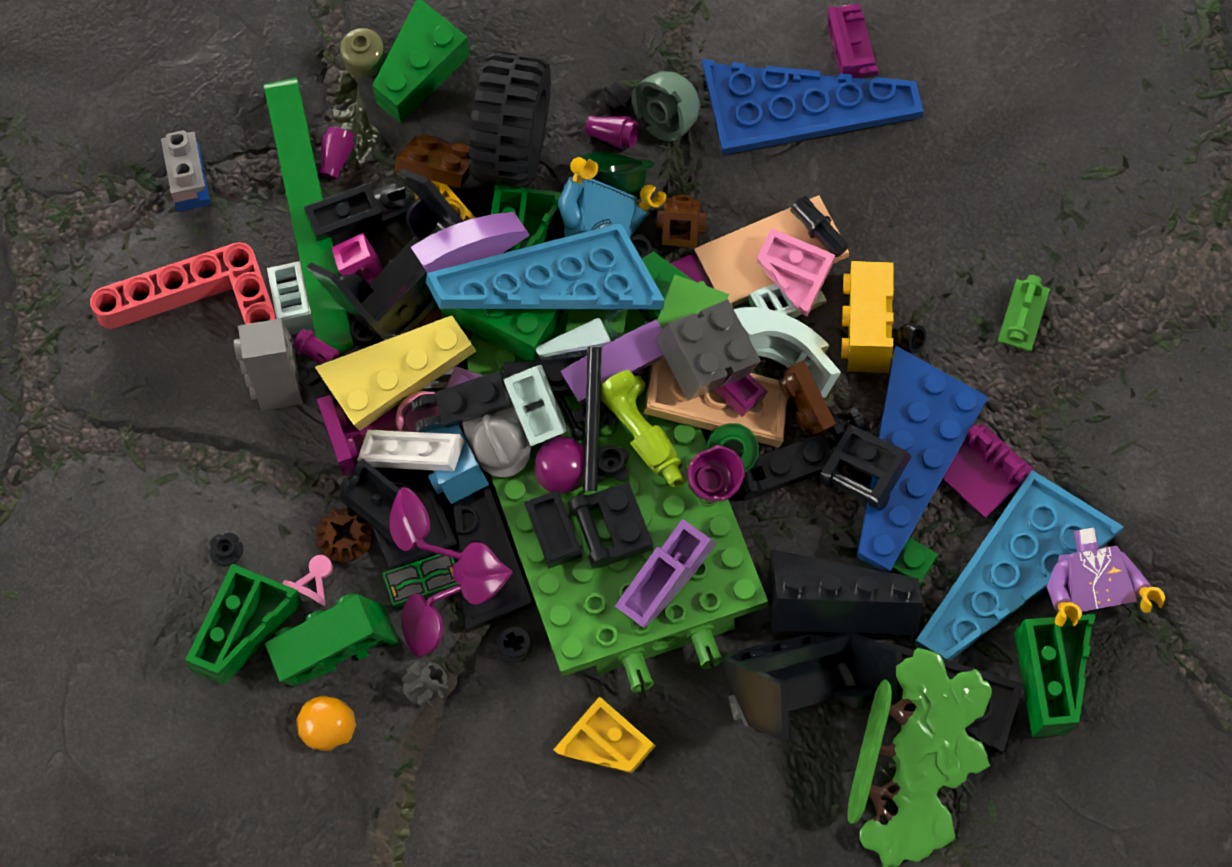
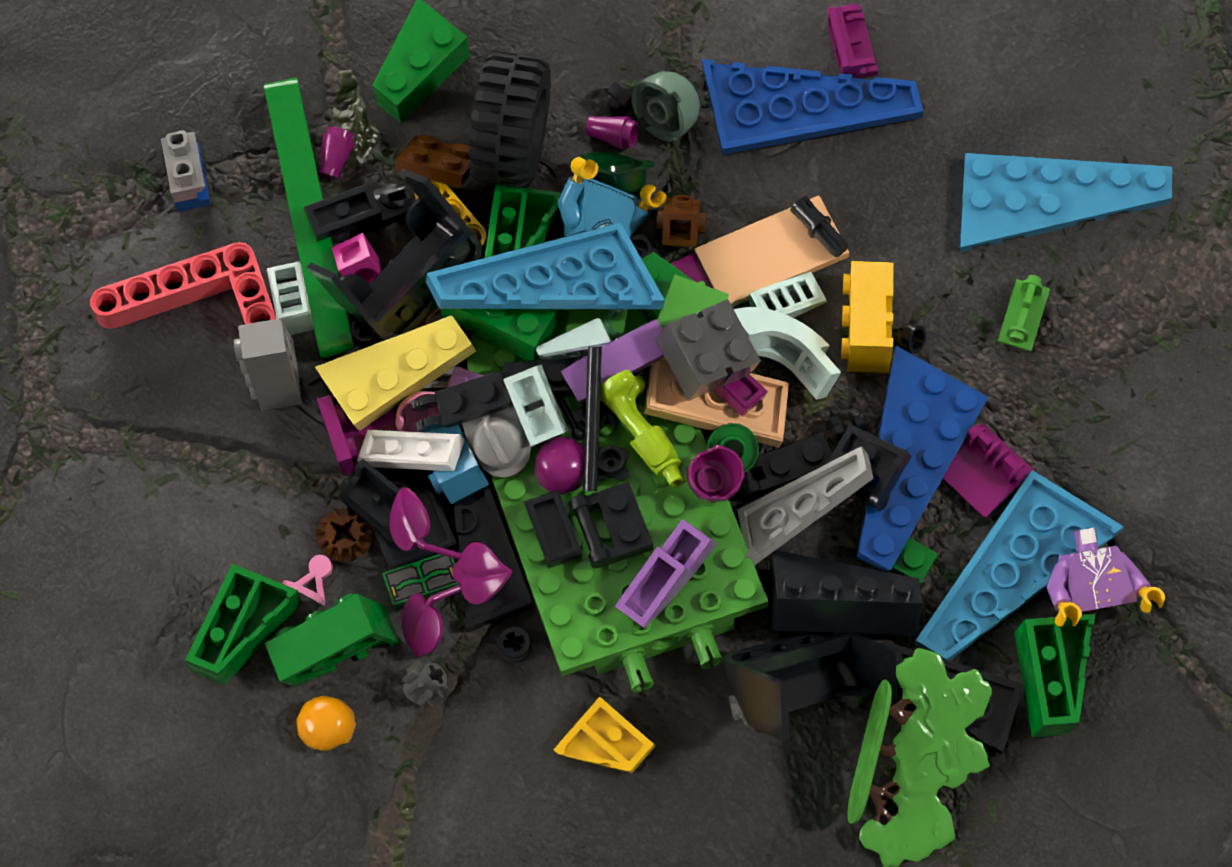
black plate [208,532,243,566] -> none
magenta pin [292,329,340,365] -> none
olive head [340,28,386,78] -> none
medium lavender slope [411,212,530,273] -> none
bright pink wing [757,228,835,316] -> none
reddish brown plate [779,360,836,436] -> none
none -> light grey wing [737,446,874,565]
none -> dark azure wing [959,153,1172,253]

